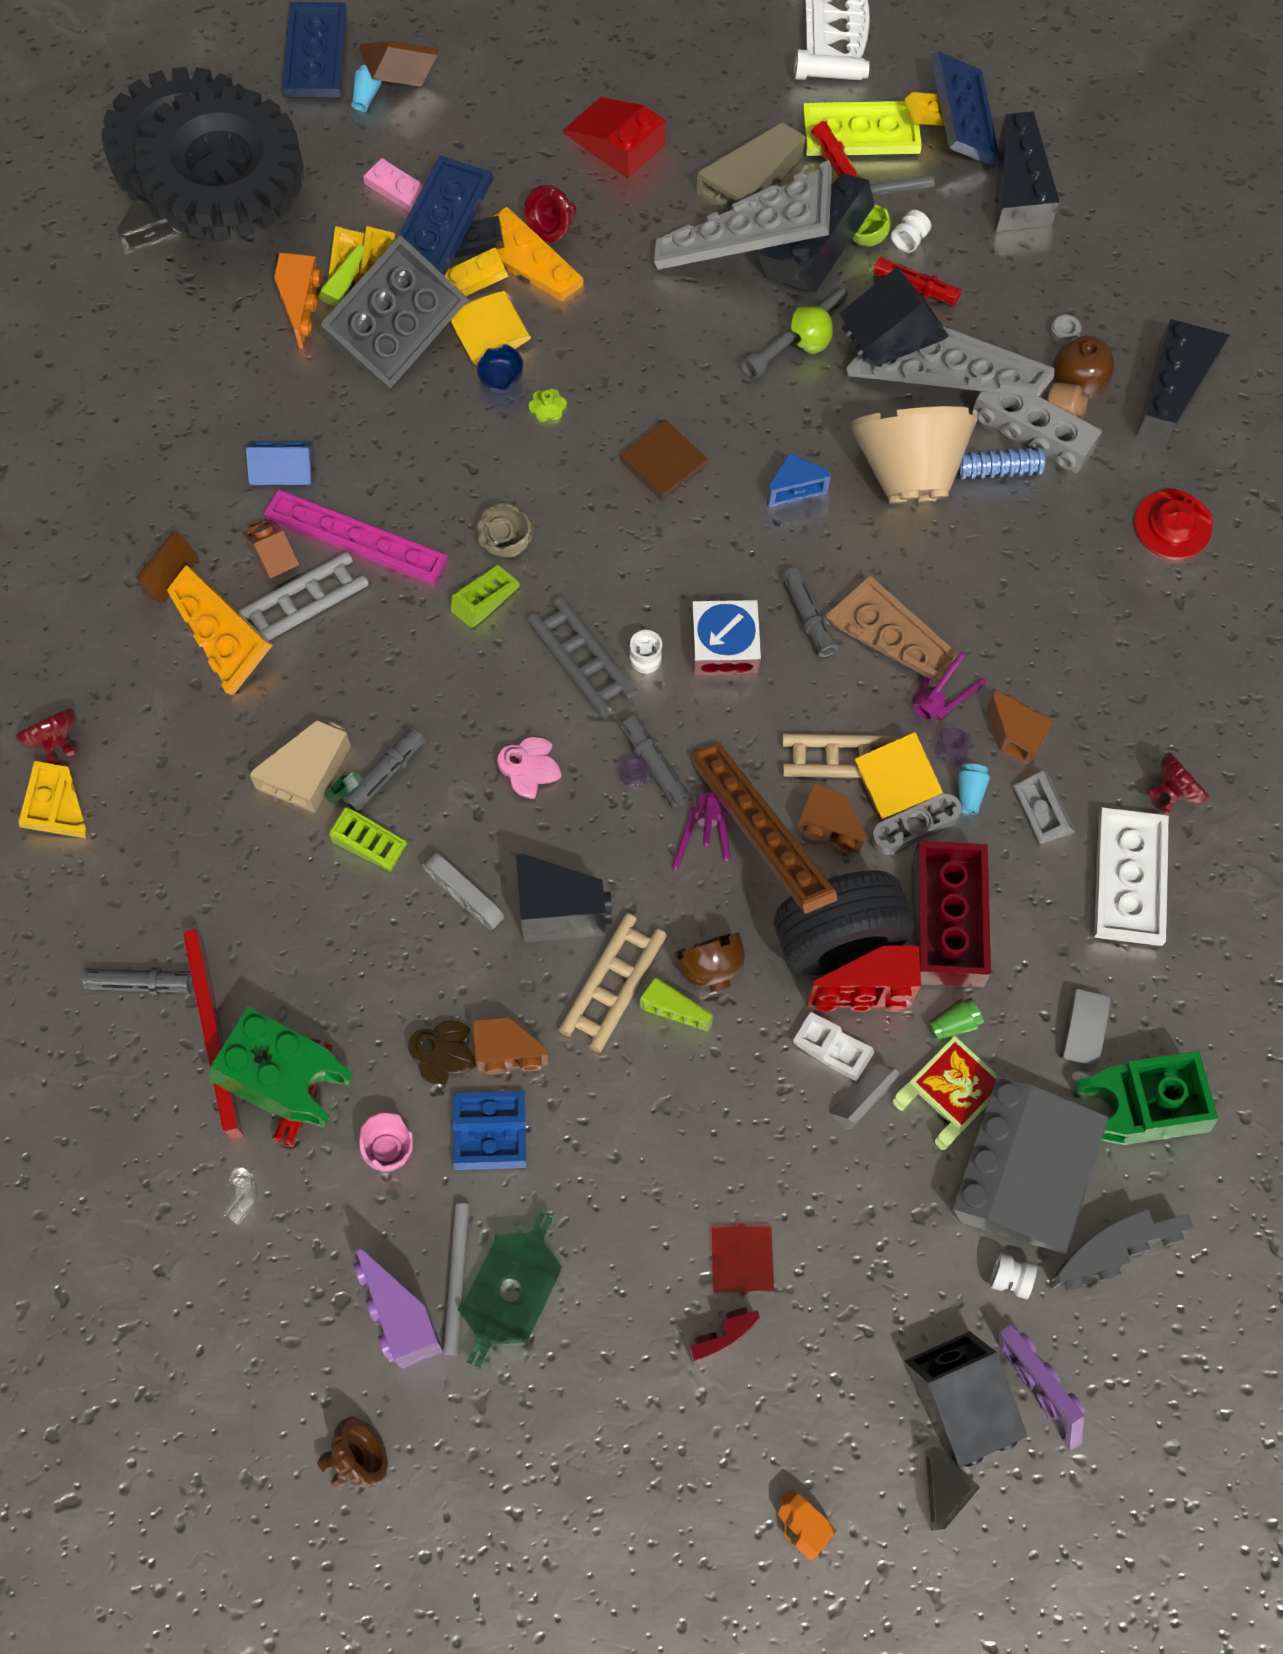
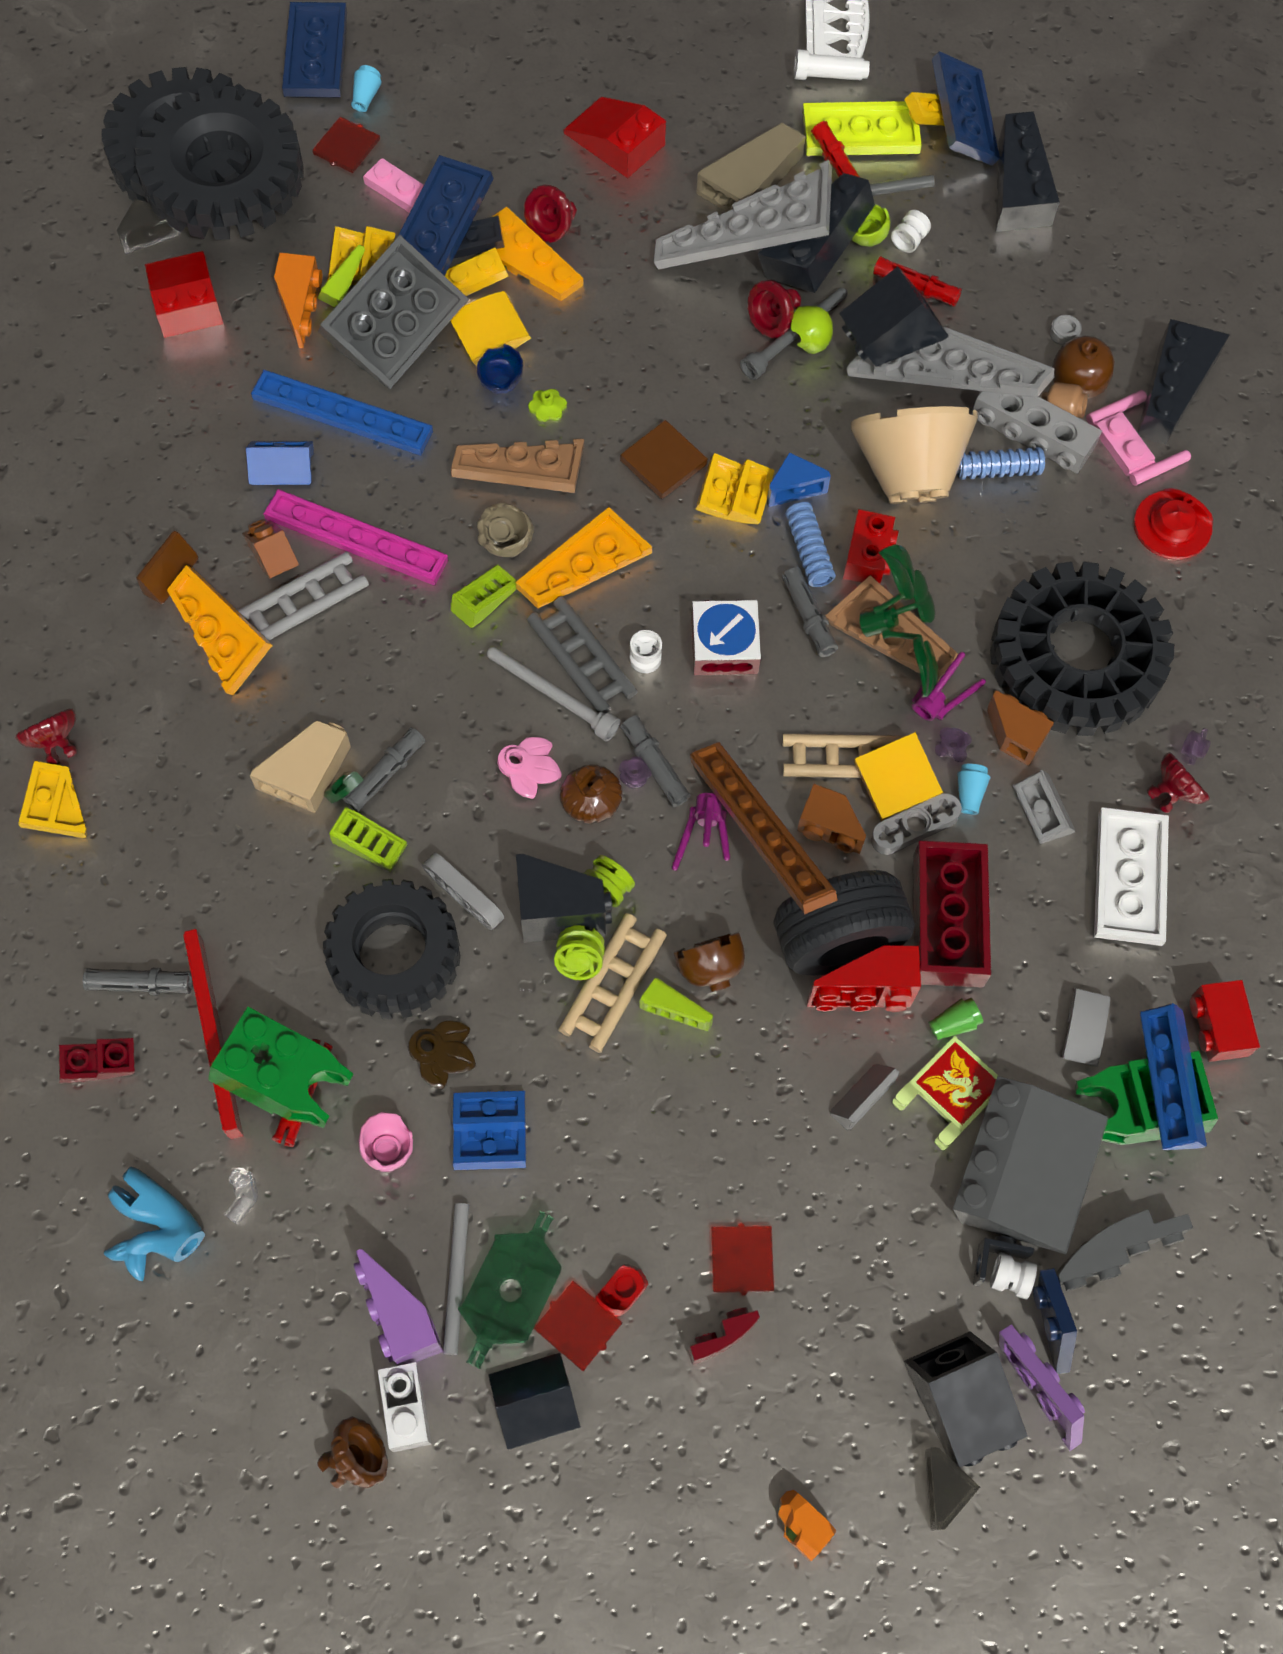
reddish brown slope [359,40,438,87] -> none
dark orange slope [473,1017,548,1075] -> none
white slope [793,1012,874,1082] -> none
none -> dark red slope [59,1038,135,1083]
none -> dark azure piece [103,1167,205,1281]
none -> red slope [145,251,223,338]
none -> blue tile [251,370,433,456]
none -> clear red piece [312,117,380,173]
none -> black tyre [323,879,461,1019]
none -> white slope [378,1362,431,1452]
none -> medium nougat wing [451,439,584,493]
none -> light grey piece [487,647,621,742]
none -> black slope [488,1353,581,1450]
none -> light orange wing [516,507,652,609]
none -> clear red piece [533,1281,623,1372]
none -> lime wheel [554,925,605,980]
none -> reddish brown hair [560,764,622,824]
none -> lime wheel [584,855,635,907]
none -> red hair [595,1264,649,1317]
none -> yellow slope [695,453,775,525]
none -> dark red hair [747,280,801,338]
none -> medium blue piece [785,502,836,587]
none -> red brick [843,509,899,584]
none -> dark green plant [859,545,939,698]
none -> black bracket [973,1236,1034,1286]
none -> black tyre [990,561,1175,736]
none -> dark blue wing [1033,1268,1078,1374]
none -> bright pink plate [1086,390,1191,486]
none -> blue slope [1140,1003,1207,1150]
none -> clear purple plate [1181,728,1211,765]
none -> red brick [1190,980,1260,1062]

